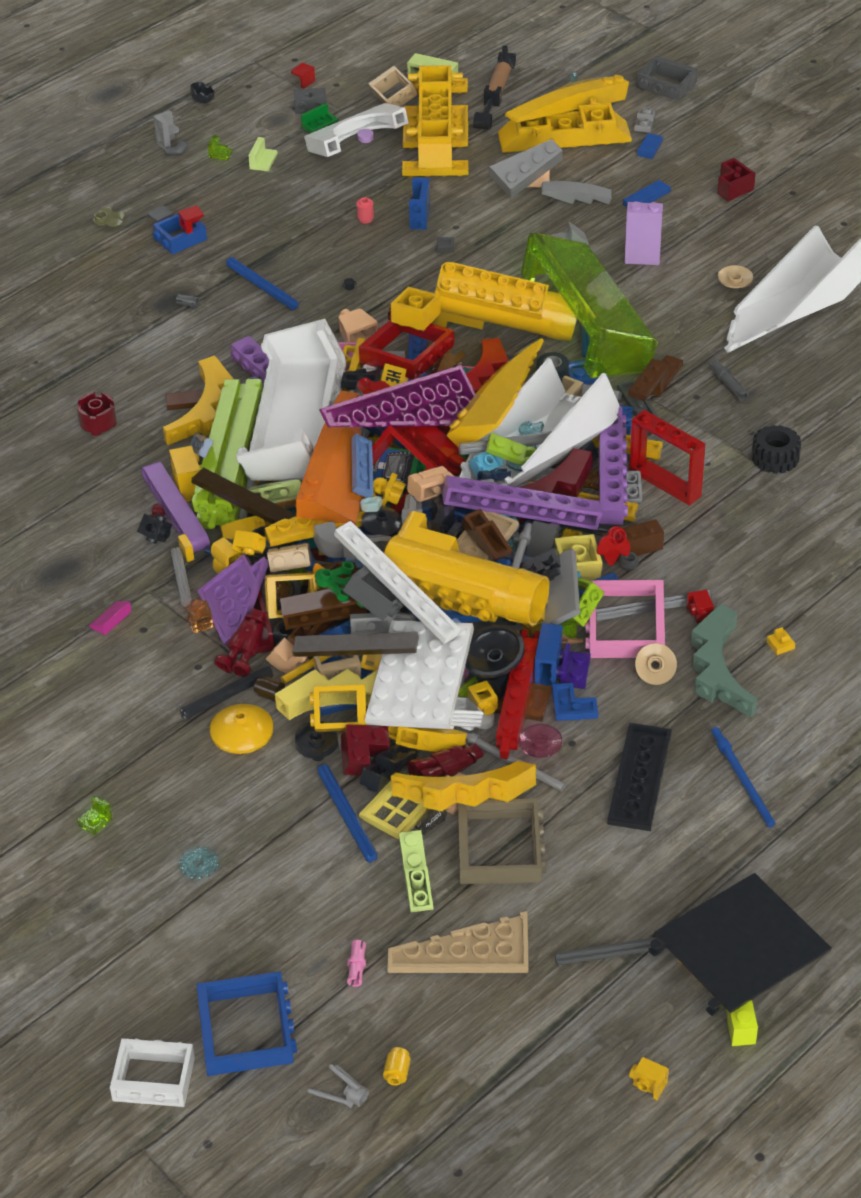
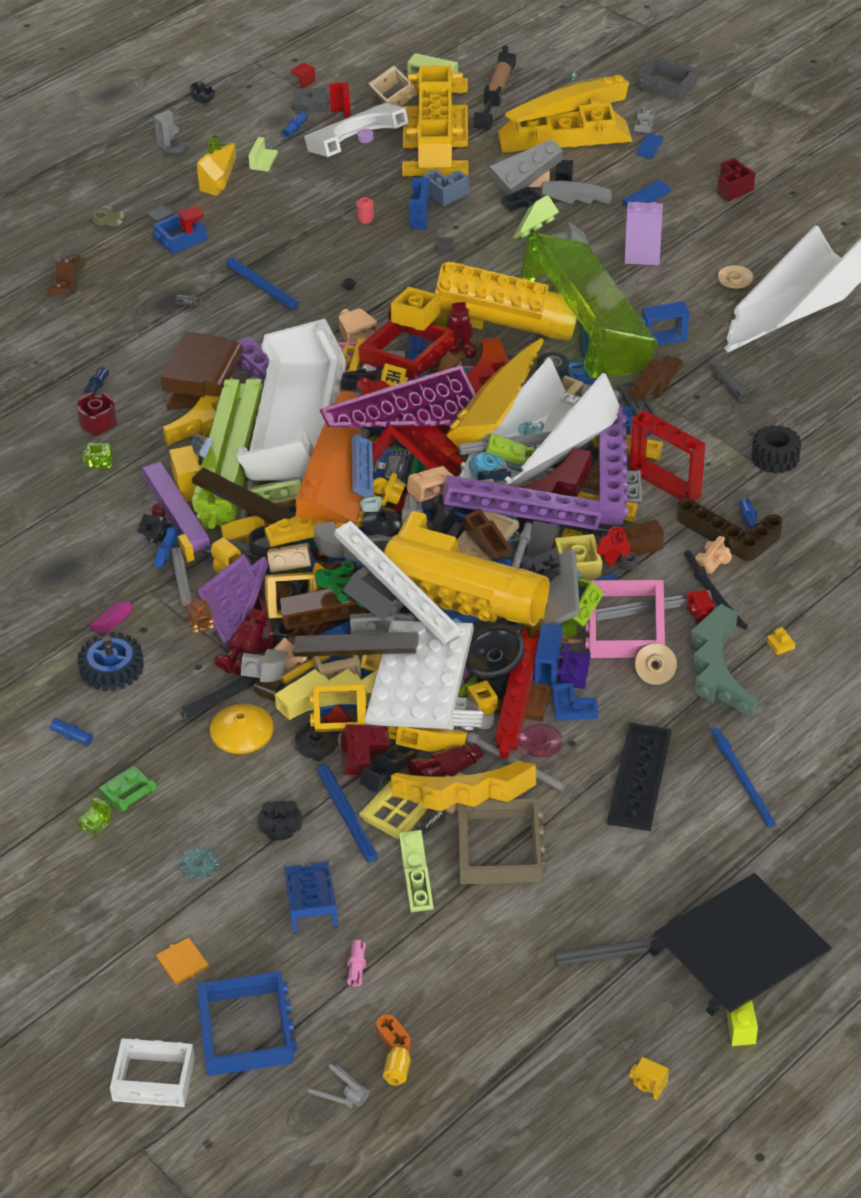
yellow brick [231,530,267,555] -> none
green bracket [301,103,339,134] -> none
tan wing [388,911,528,973] -> none
none -> reddish brown bracket [47,254,85,296]
none -> blue pin [50,718,93,746]
none -> wheel [77,632,144,691]
none -> clear neon green brick [83,443,113,470]
none -> dark blue axle [84,367,109,394]
none -> bright green plate [99,765,158,813]
none -> blue tile [154,527,180,568]
none -> light orange piece [156,938,209,985]
none -> reddish brown piece [161,331,244,397]
none -> yellow wedge [197,143,236,196]
none -> light grey brick [241,649,288,682]
none -> black plate [258,801,302,840]
none -> blue pin [282,112,308,138]
none -> blue piece [284,861,338,934]
none -> red tile [322,704,352,735]
none -> red panel [329,82,351,118]
none -> orange beam [376,1014,411,1052]
none -> sand blue brick [422,169,469,207]
none -> dark red piece [444,302,477,358]
none -> black plate [501,186,543,211]
none -> yellowish green slope [513,195,559,239]
none -> black brick [555,160,573,182]
none -> blue window [639,301,689,348]
none -> dark brown beam [677,499,783,561]
none -> black sword [684,550,748,630]
none -> light nougat hips [695,536,732,574]
none -> blue axle [739,498,759,530]

